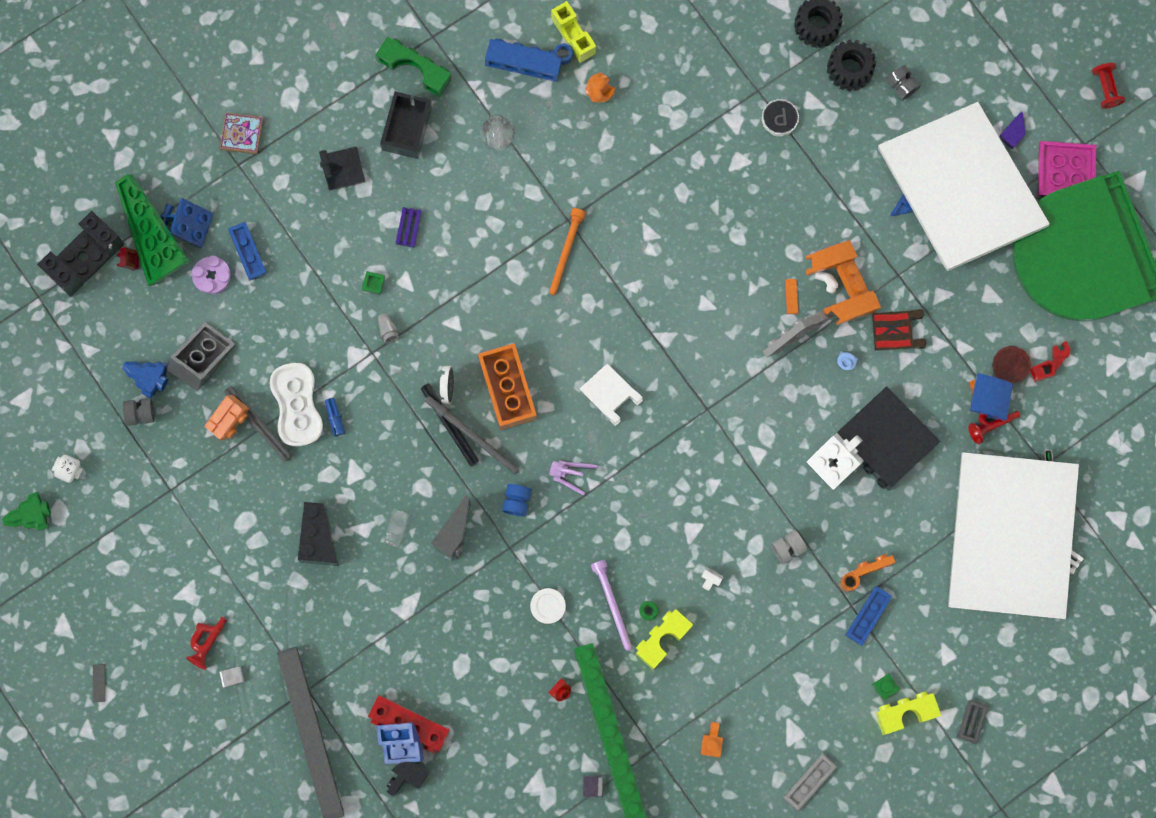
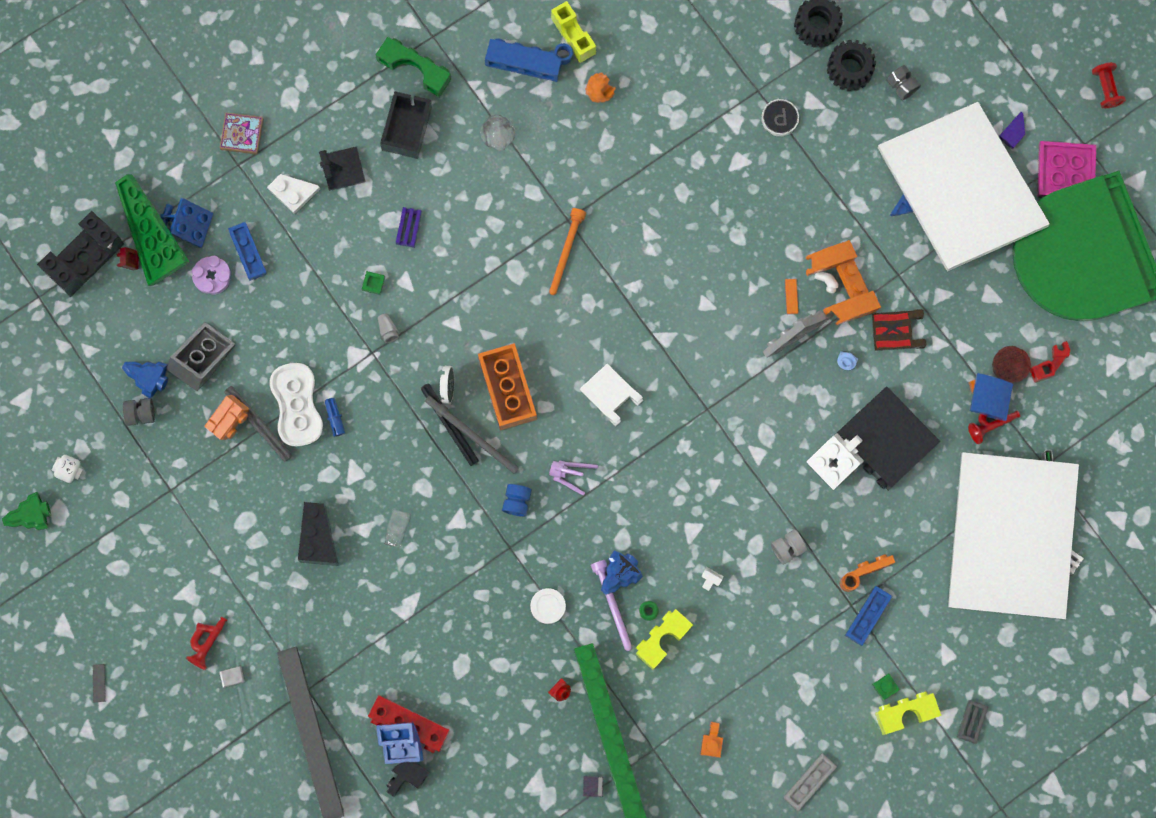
dark grey slope [431,495,471,561] -> none
none -> white wing [267,174,320,214]
none -> blue rock [601,550,643,595]

